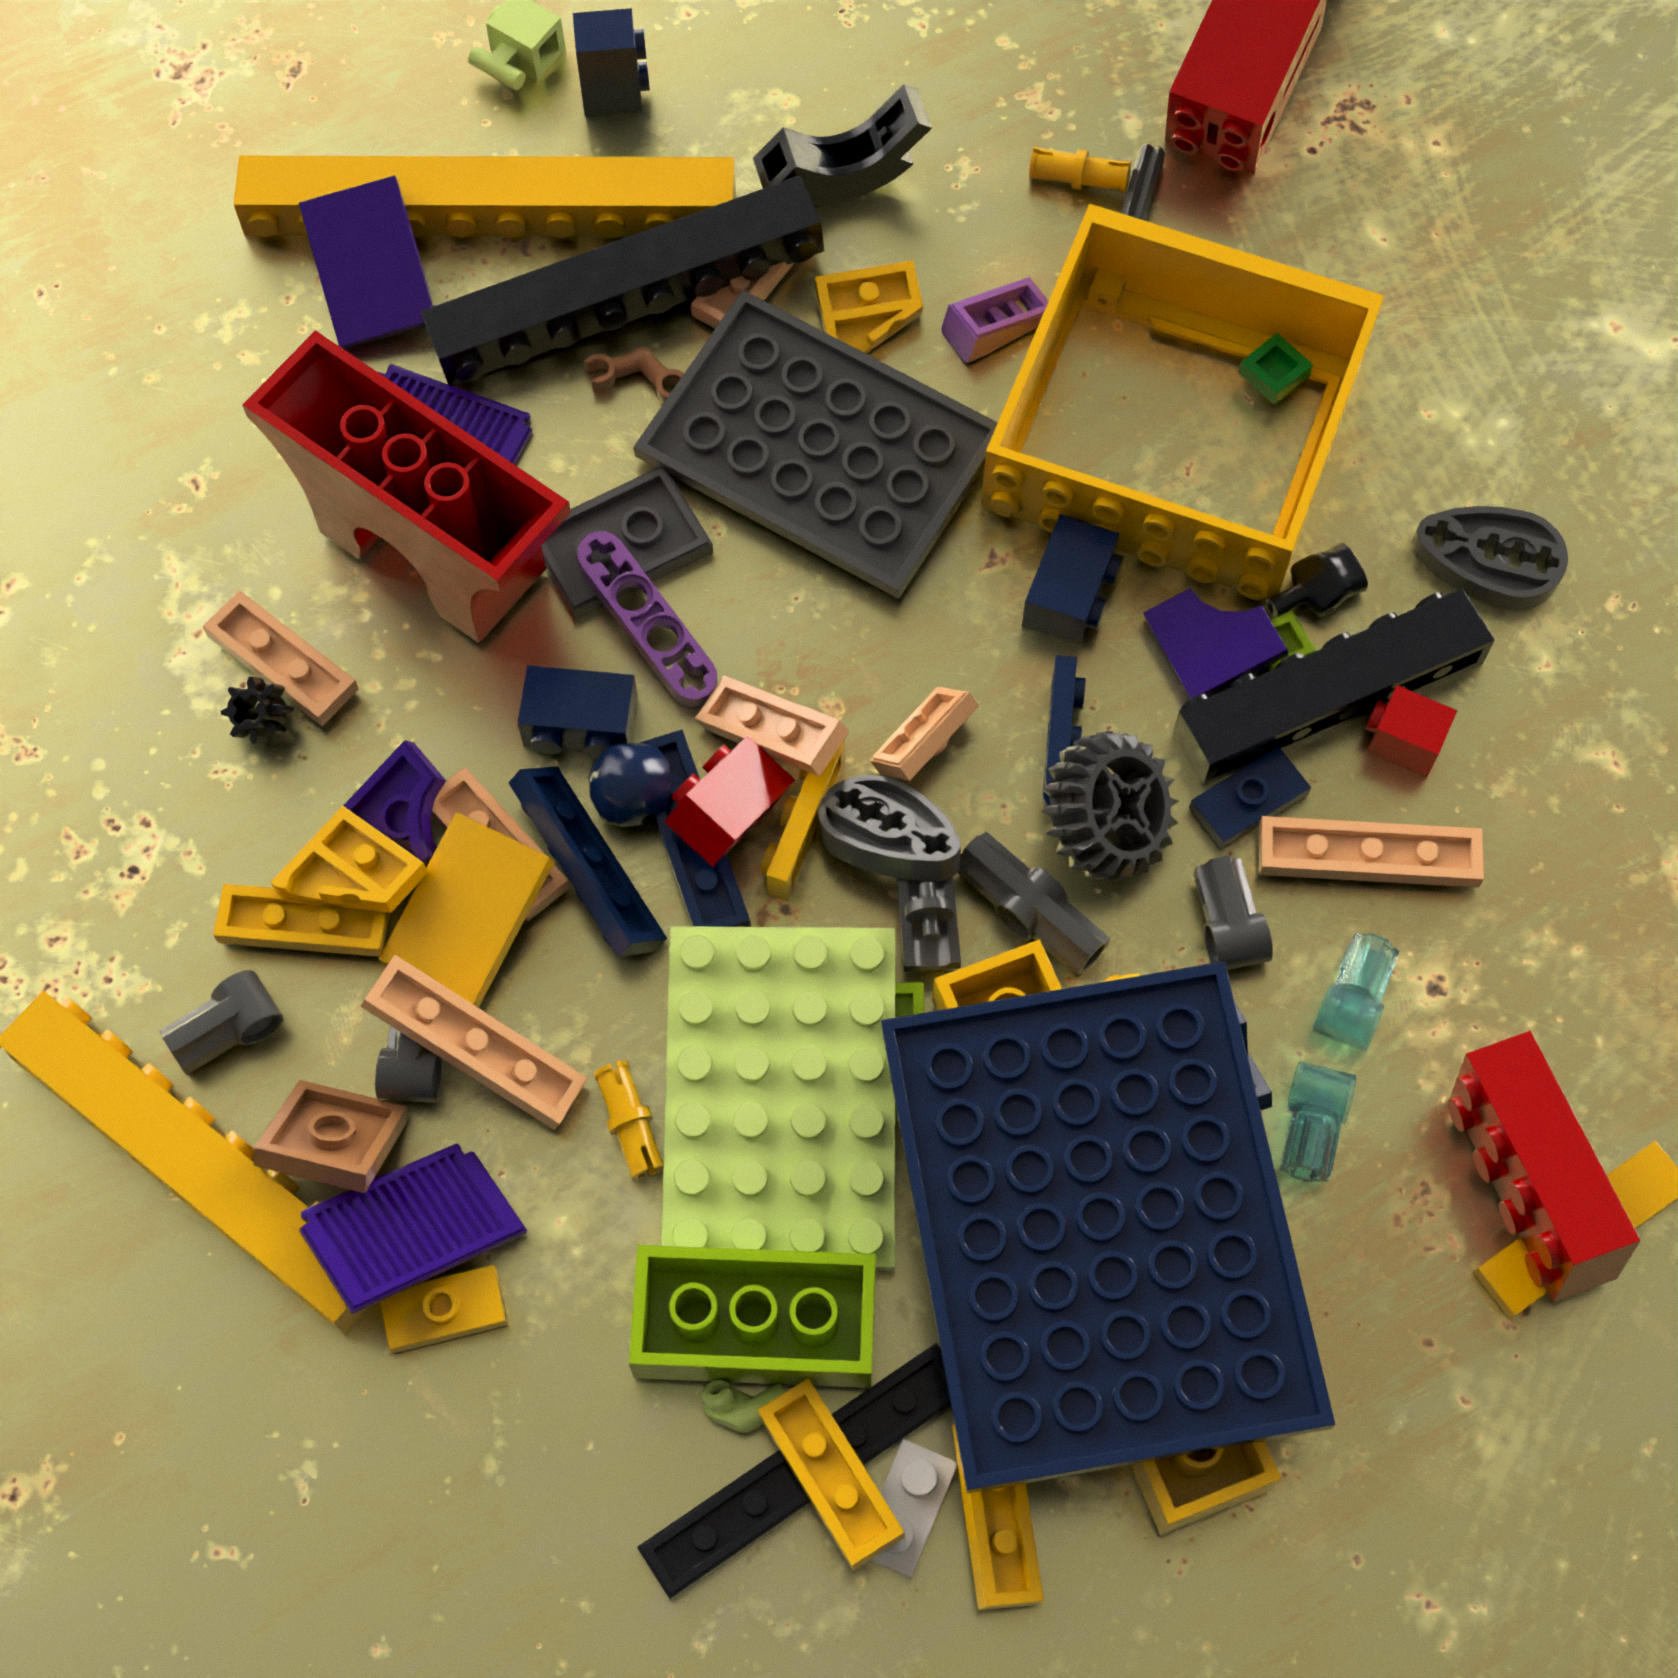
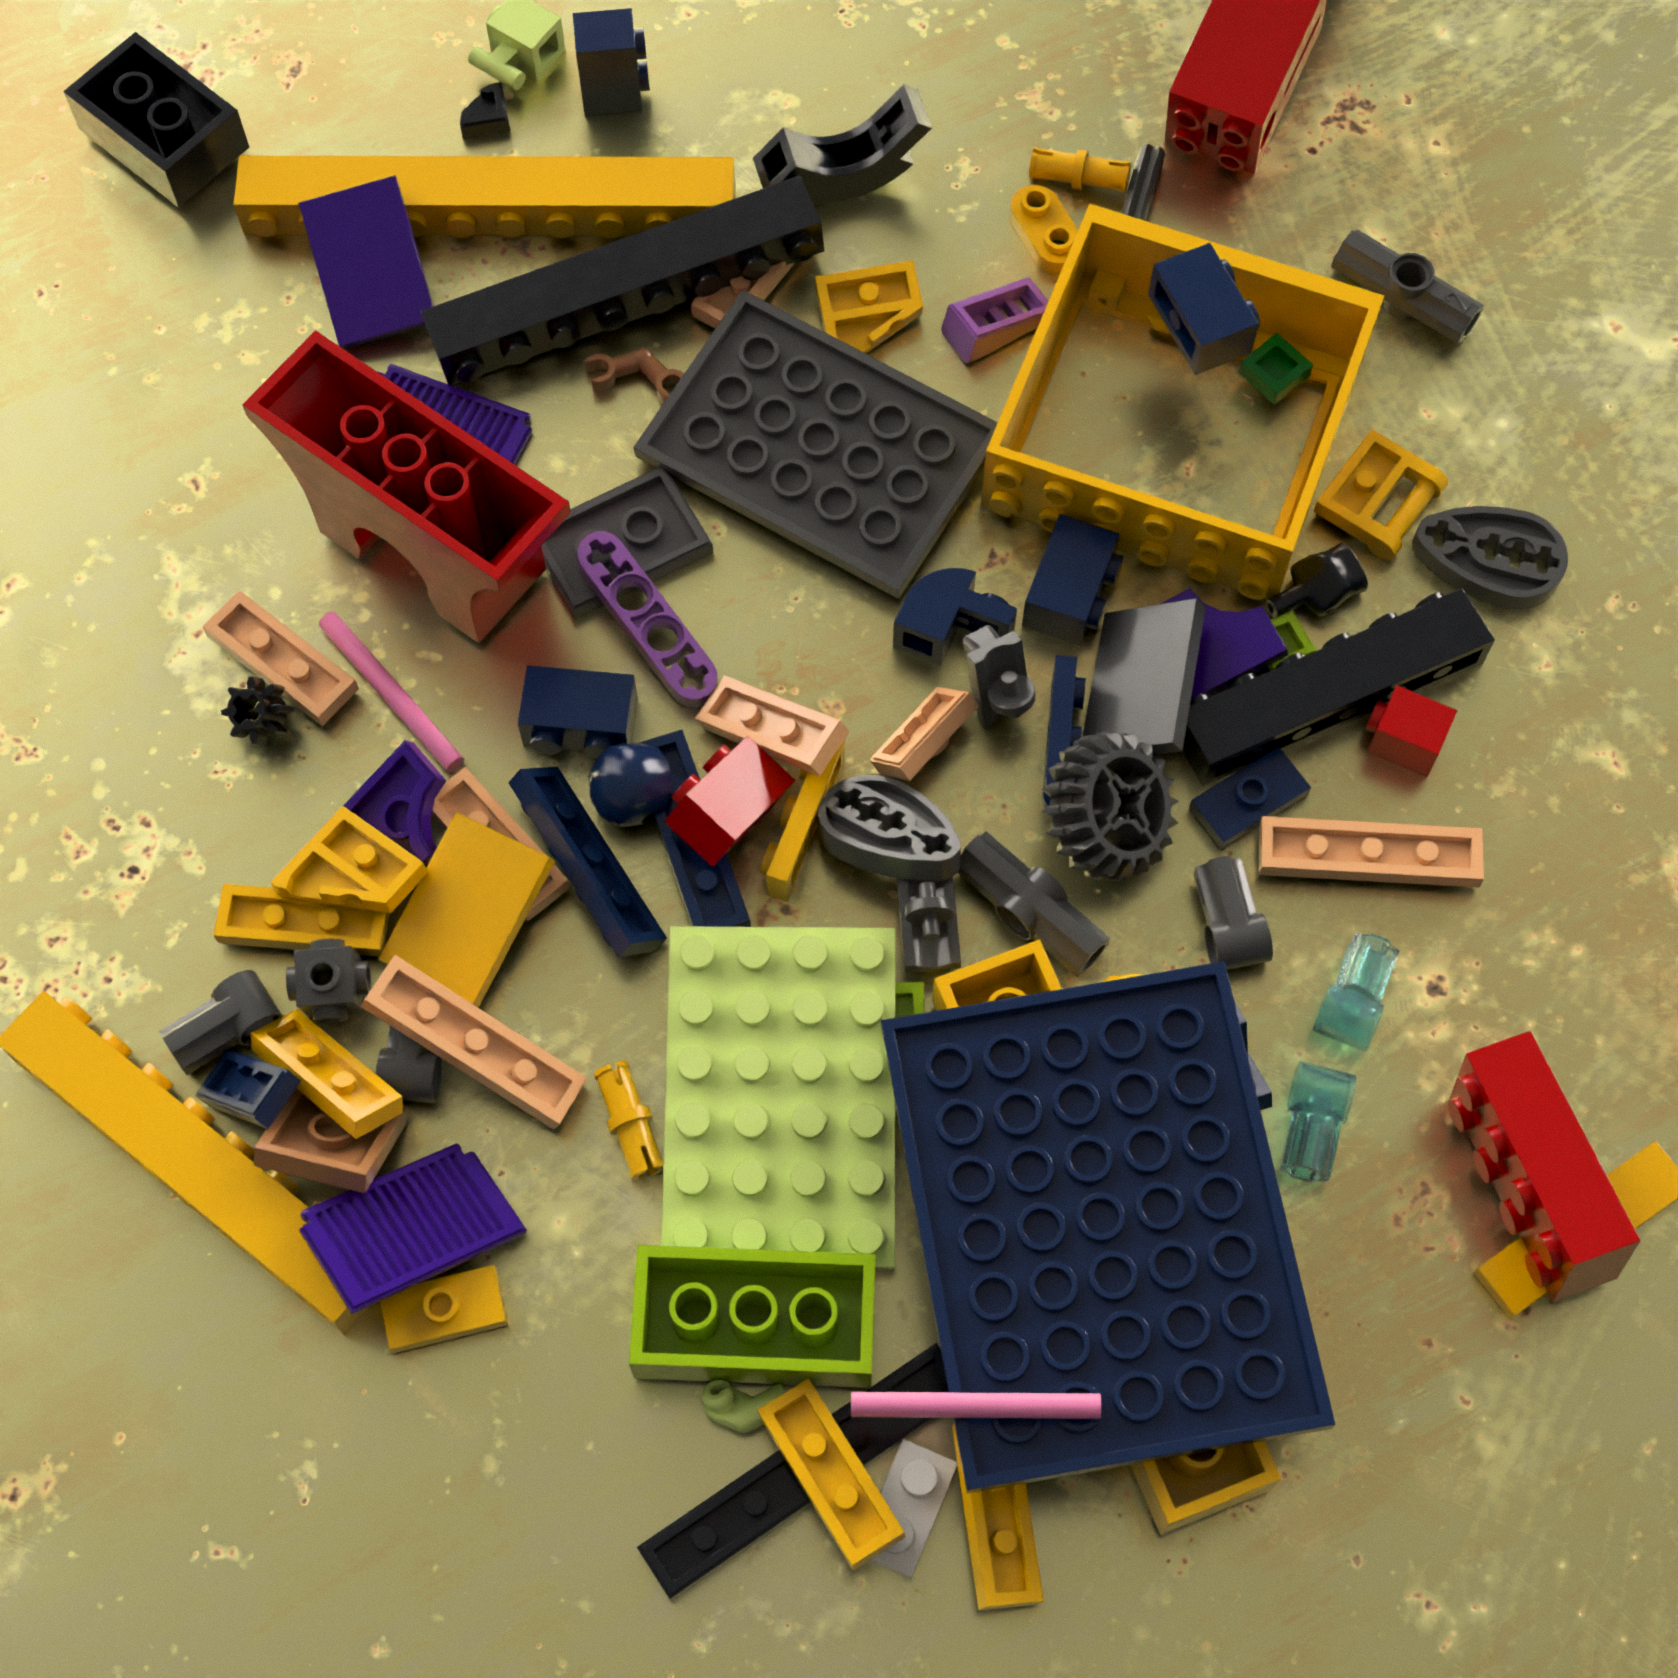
none -> black brick [63,32,250,208]
none -> dark blue plate [195,1049,301,1129]
none -> yellow plate [250,1009,403,1139]
none -> dark grey brick [286,939,371,1023]
none -> bright pink bar [319,612,464,773]
none -> black tile [460,82,510,139]
none -> bright pink bar [851,1392,1101,1419]
none -> dark blue brick [893,568,1017,665]
none -> dark grey hips [963,625,1036,728]
none -> yellow plate [1010,185,1078,275]
none -> tile [1082,598,1206,755]
none -> dark blue brick [1148,243,1260,375]
none -> yellow plate [1313,429,1448,561]
none -> dark grey piece [1331,229,1485,344]

